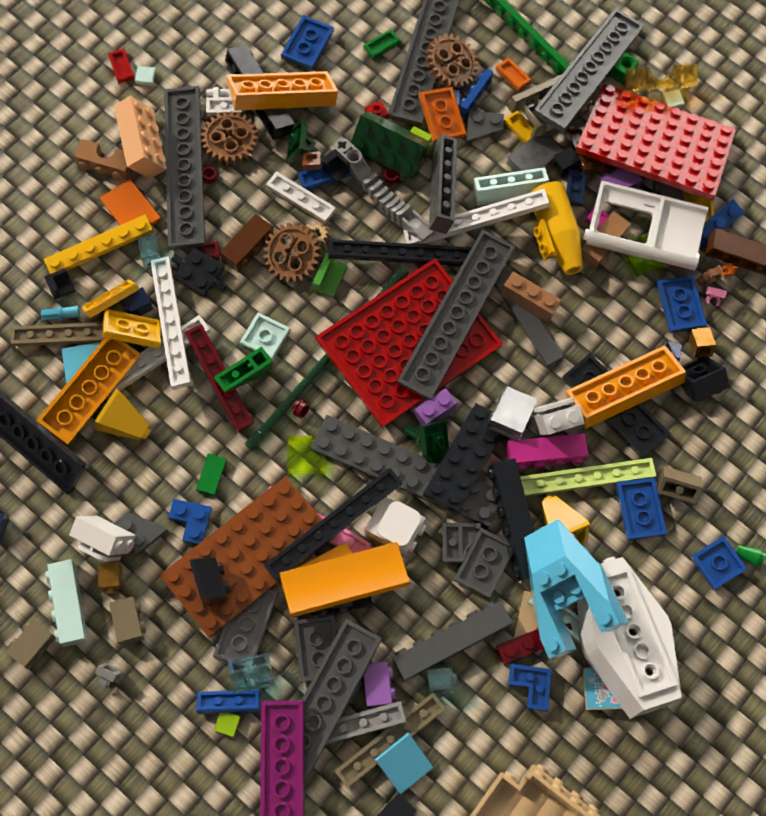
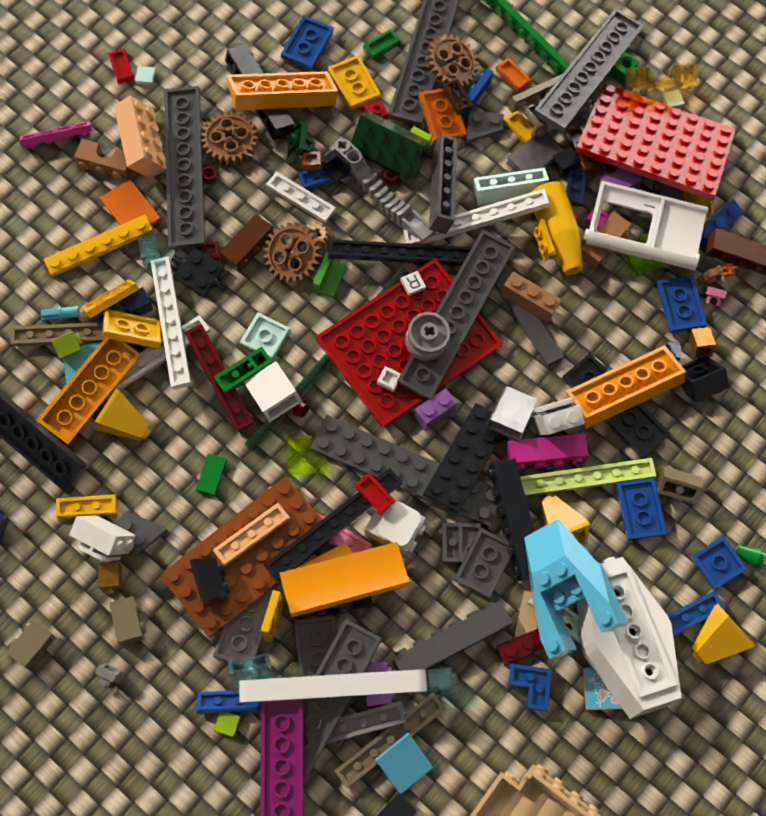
black panel [44,268,75,300] -> none
light aqua brick [45,559,88,647] -> none
blue plate [168,499,212,545] -> none
white plate [206,87,242,117] -> none
dark green piece [404,420,449,463] -> none
none -> dark pink plate [19,121,92,148]
none -> lime brick [51,331,83,358]
none -> yellow tile [56,494,117,519]
none -> light nougat tile [213,503,290,567]
none -> white beam [239,669,427,702]
none -> white brick [244,362,302,422]
none -> yellow tile [261,590,284,643]
none -> yellow tile [328,55,381,111]
none -> red tile [354,473,396,516]
none -> white tile [376,366,401,393]
none -> white tile [400,271,426,296]
none -> light grey wheel [405,312,450,361]
none -> dark brown tile [442,79,473,116]
none -> blue plate [667,591,725,636]
none -> yellow slope [692,603,755,665]

